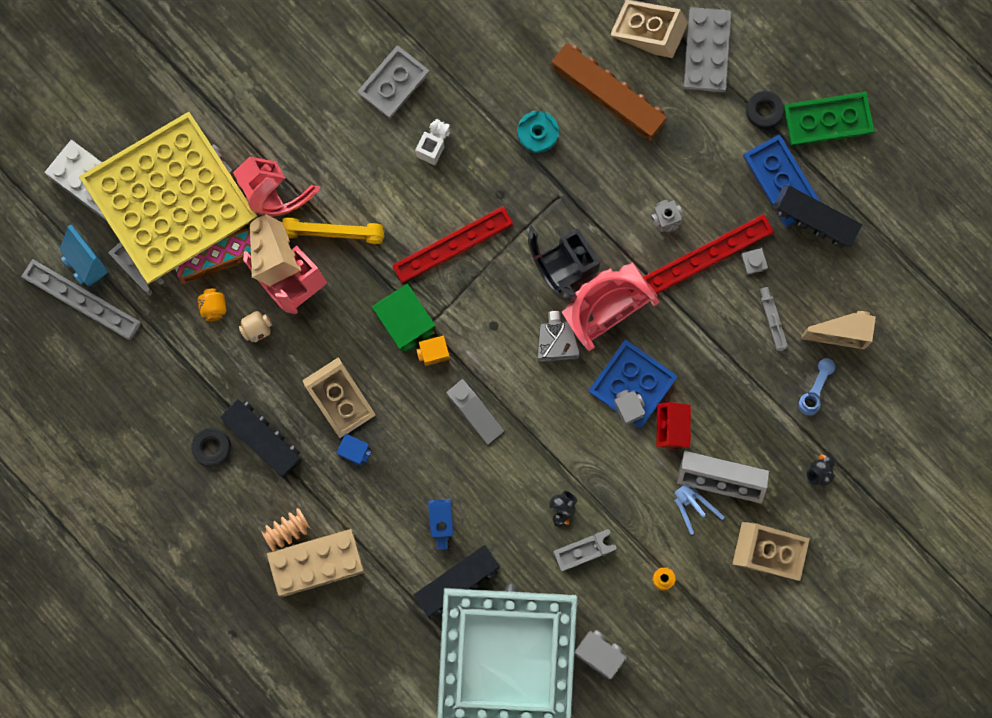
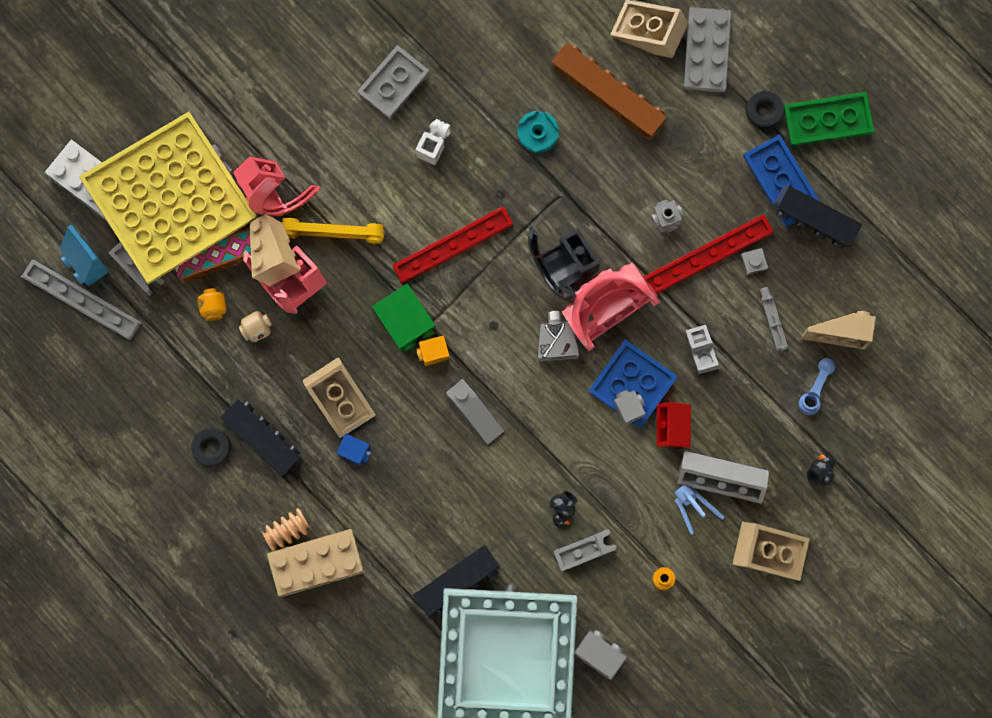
blue torso [428,499,453,549] -> none
none -> light grey slope [685,325,719,374]

